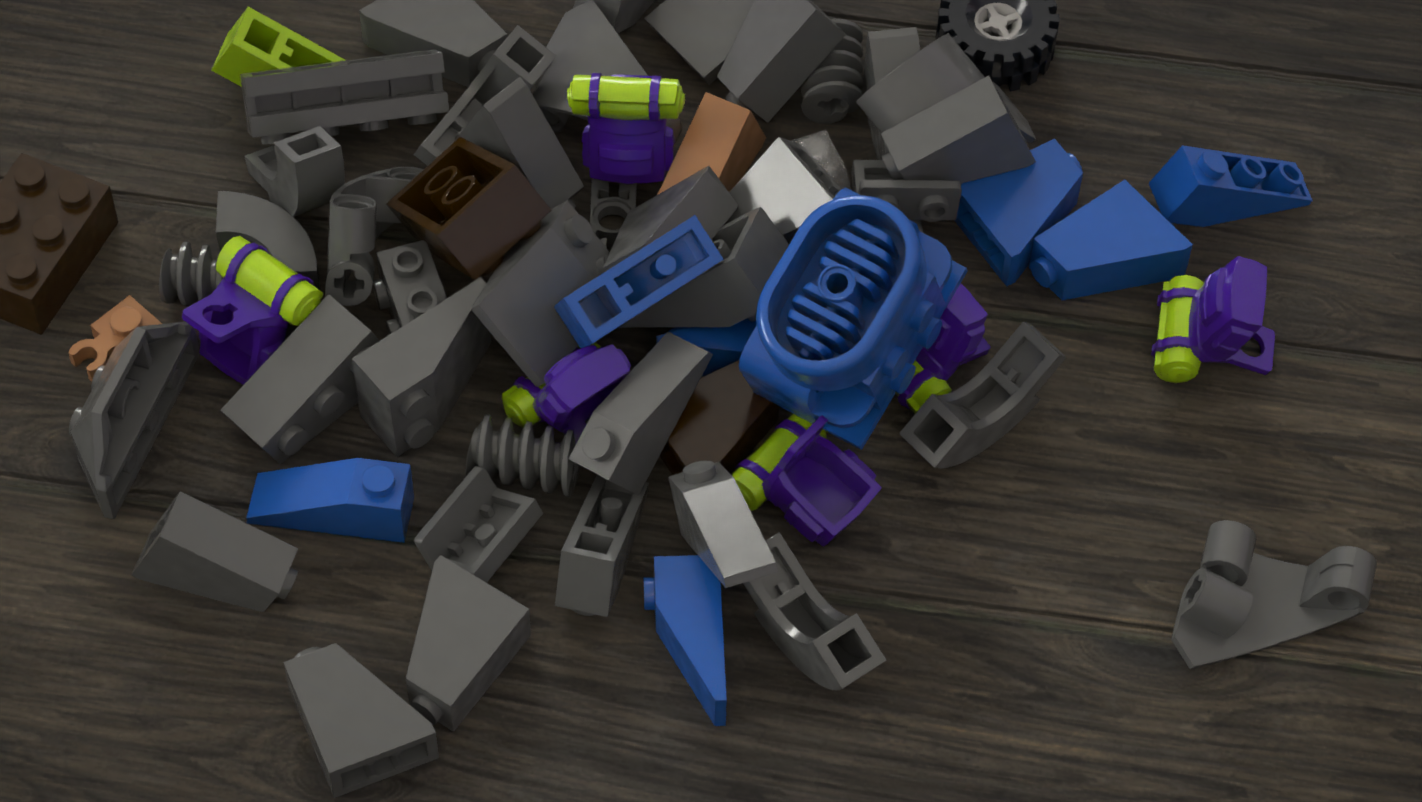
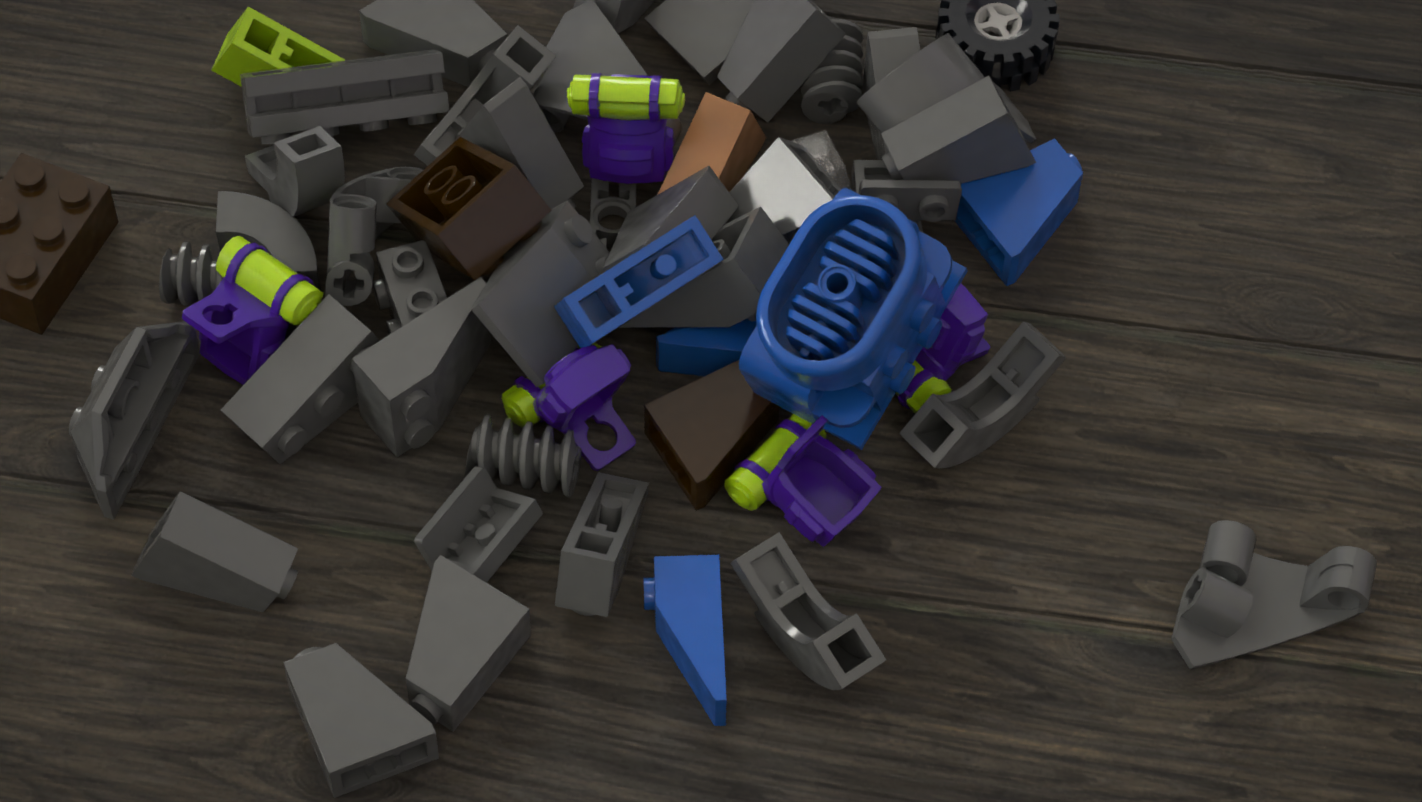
medium nougat plate [68,295,162,382] -> none
blue slope [246,458,414,543] -> none
dark grey slope [568,332,713,496] -> none
slope [668,461,778,588] -> none
blue slope [1029,180,1193,300] -> none
blue slope [1149,145,1313,227] -> none
dark purple piece [1151,256,1275,383] -> none

